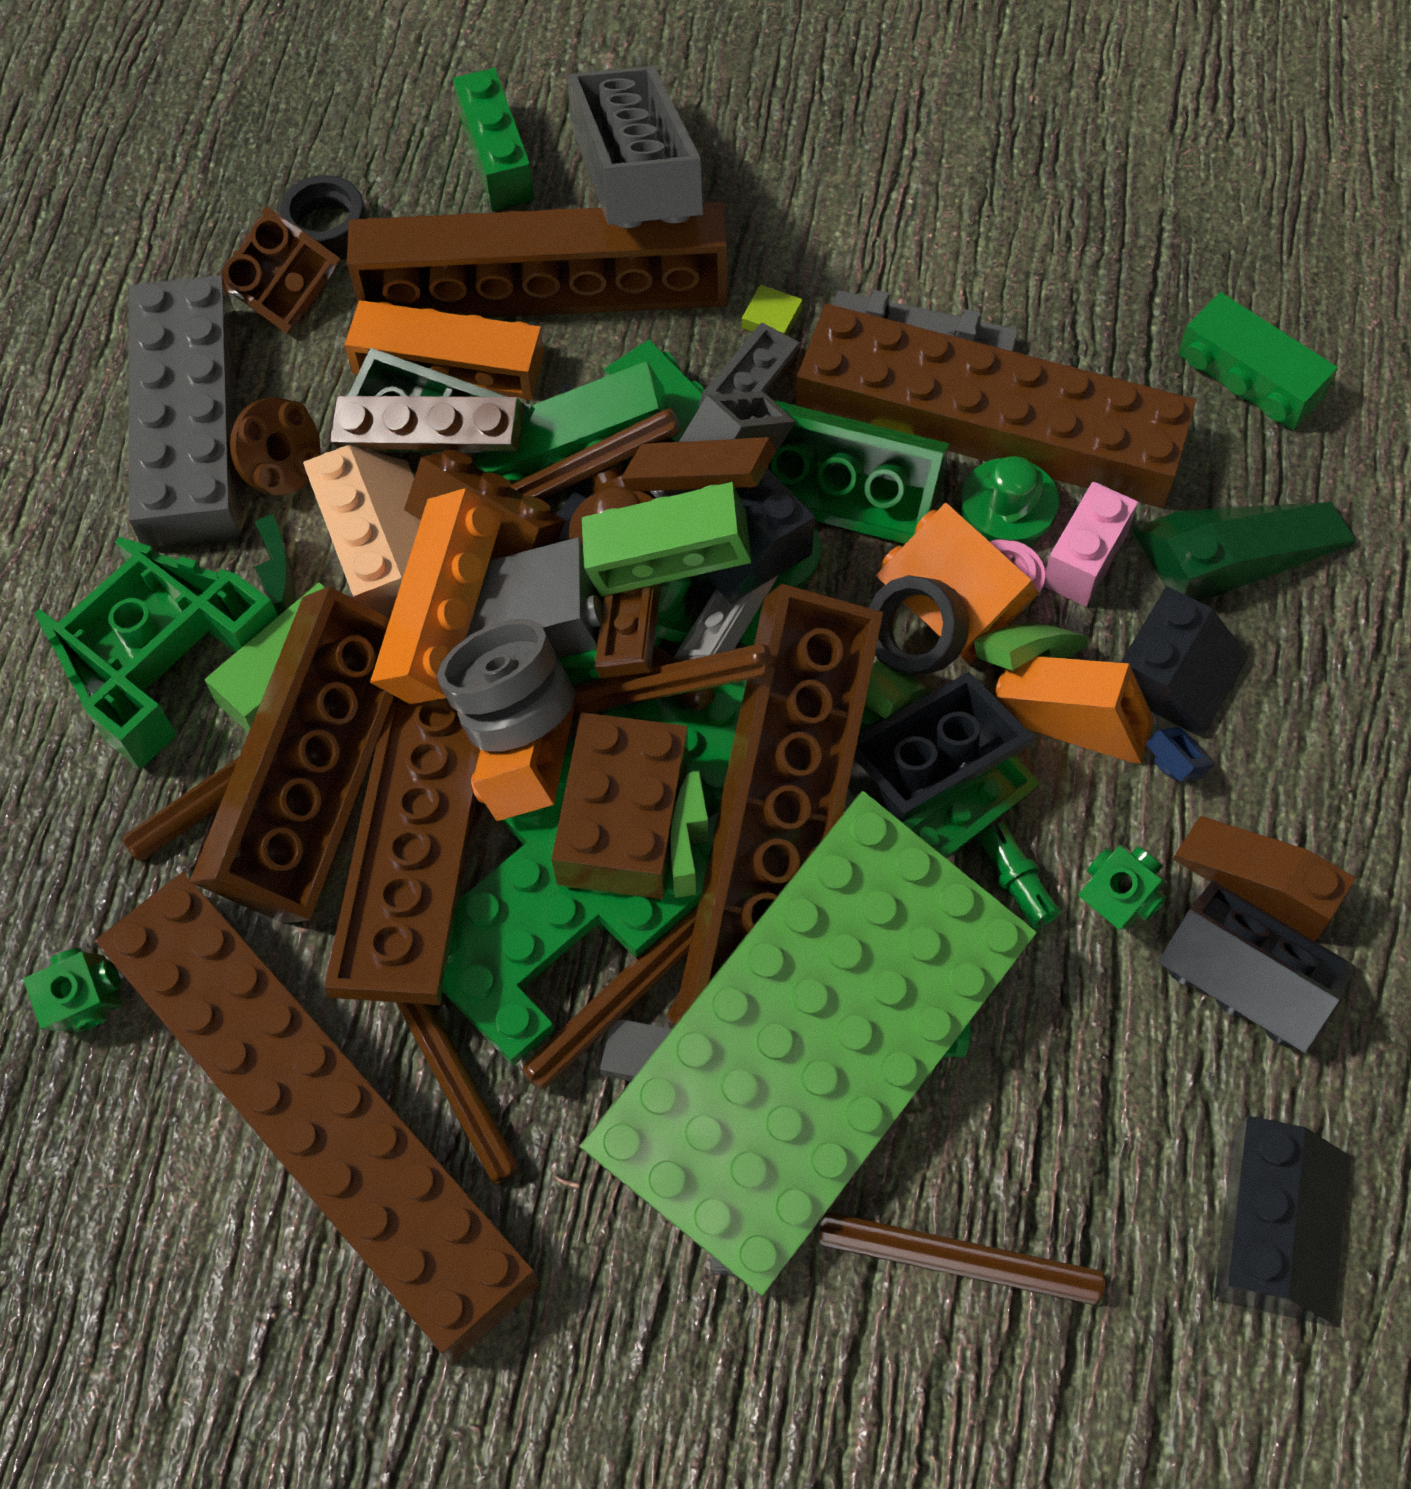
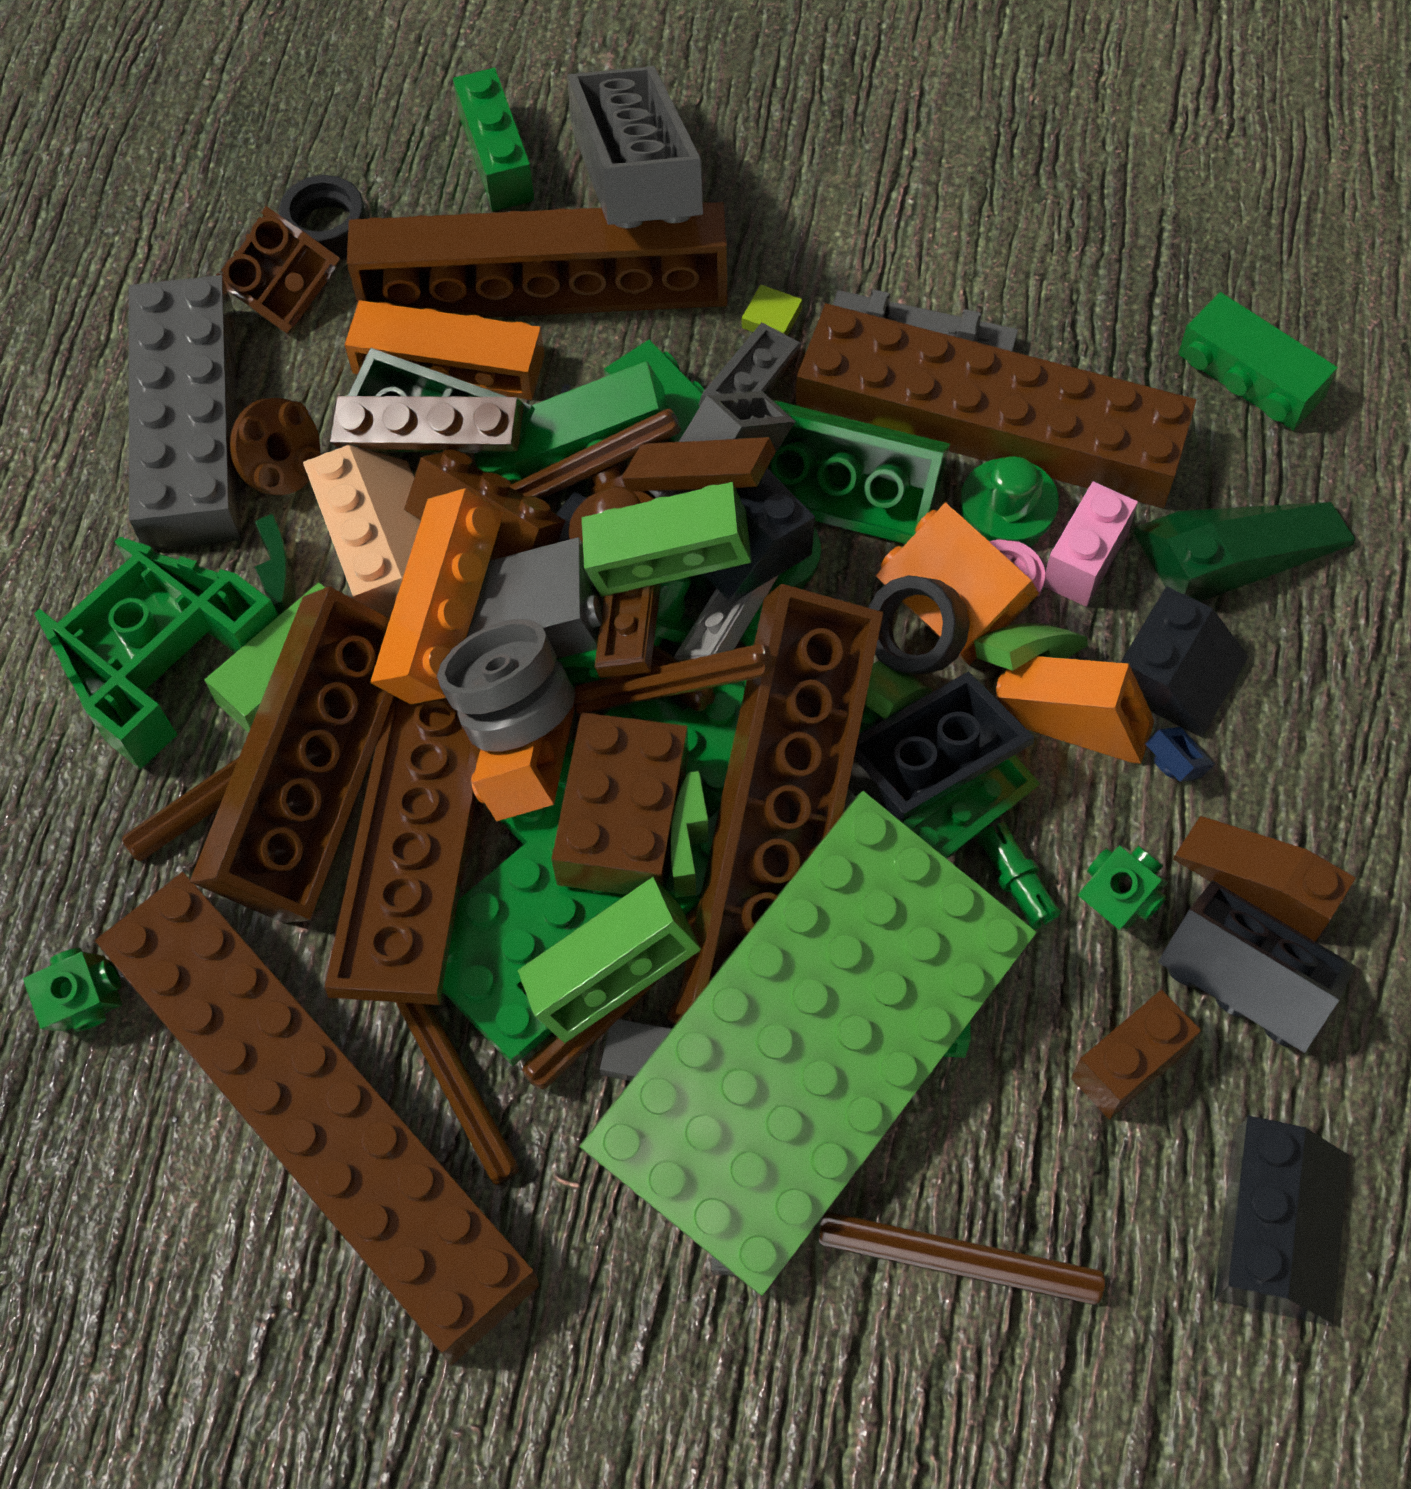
none -> bright green brick [518,877,701,1043]
none -> reddish brown brick [1071,989,1202,1120]

